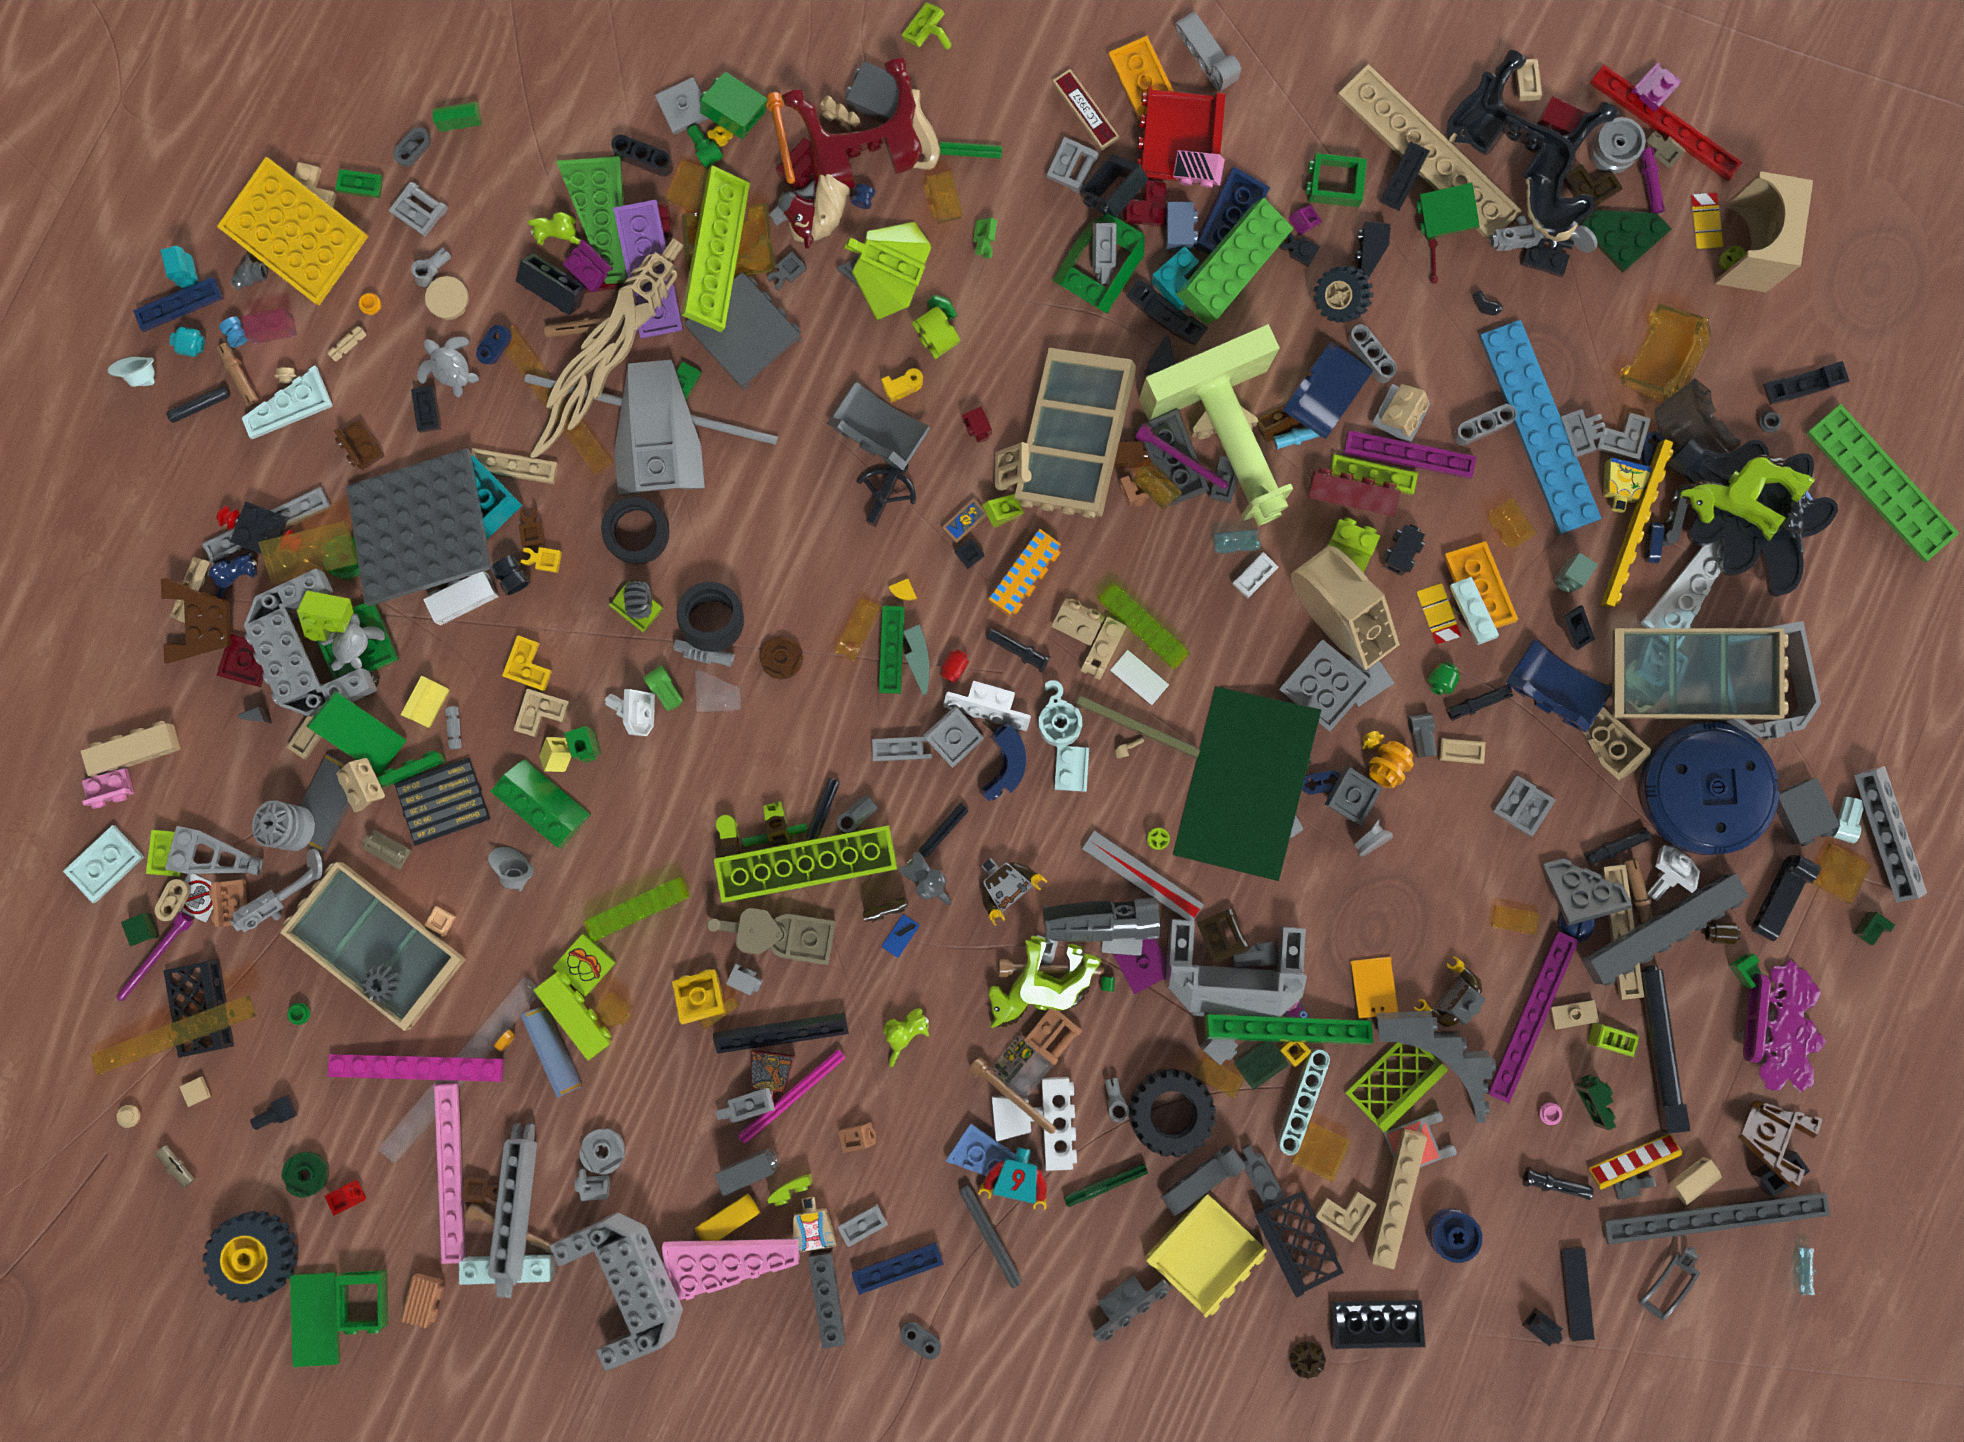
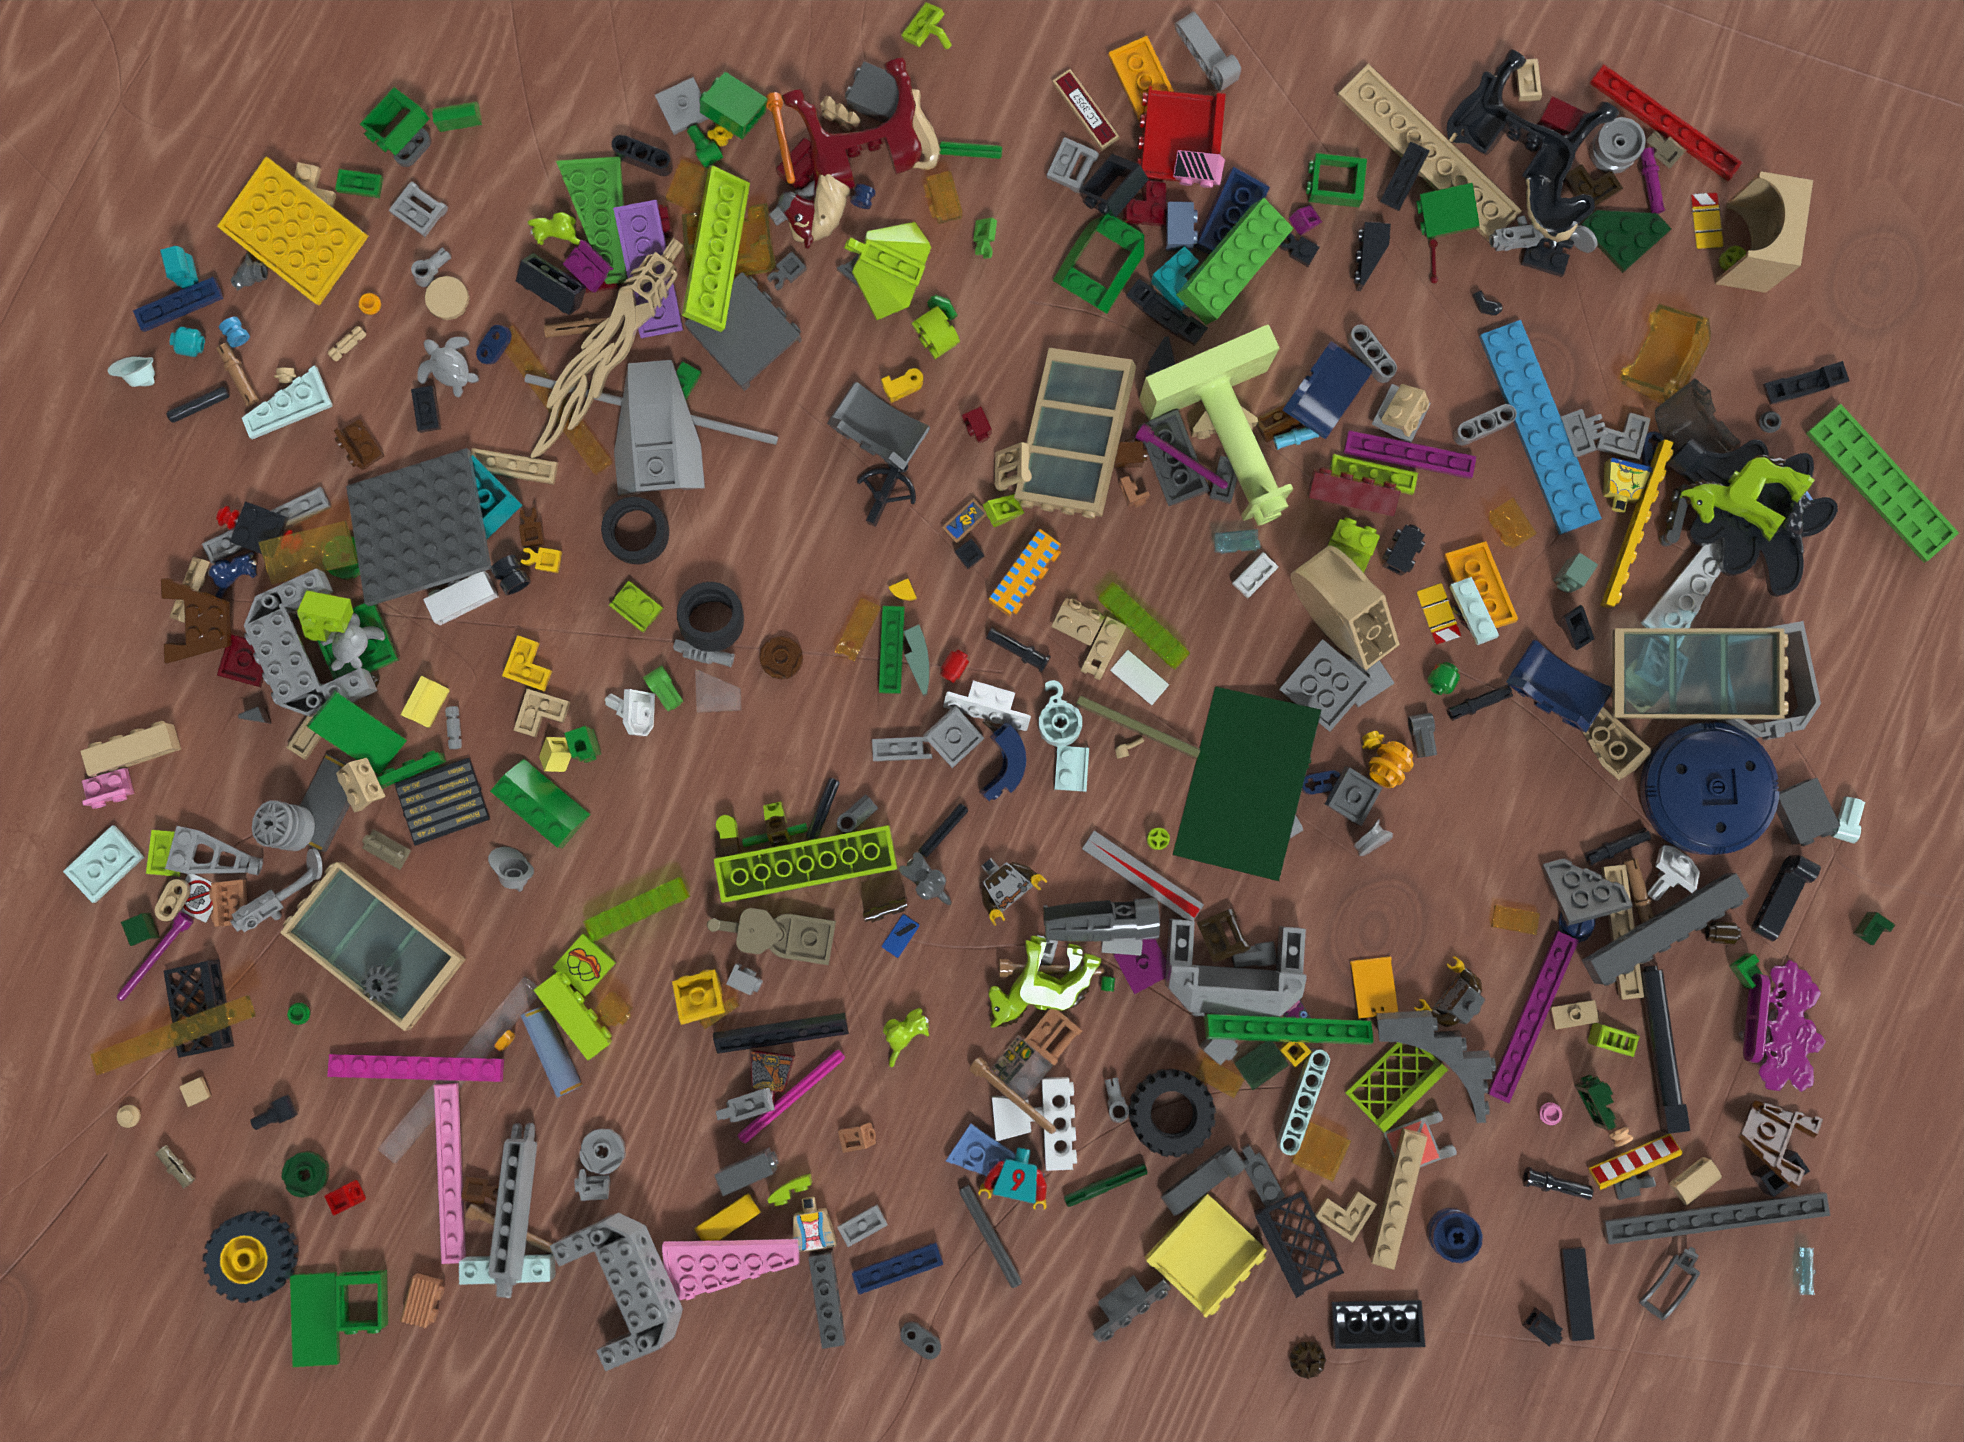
clear pink brick [241,307,297,344] -> none
light nougat tile [424,906,456,936] -> none
dark grey gear [624,581,653,619] -> none
light grey hinge [1092,223,1116,284] -> none
clear yellow bracket [1133,463,1182,509] -> none
black wheel [1313,266,1374,323] -> none
tan tile [1439,738,1486,764] -> none
light grey slope [1493,776,1556,838] -> none
plate [1631,62,1682,111] -> none
dark blue beam [1644,522,1664,564] -> none
clear yellow plate [1811,844,1871,904] -> none
light grey brick [1854,766,1927,903] -> none
none -> green window [360,87,430,156]
none -> light nougat bush [1609,1127,1633,1147]

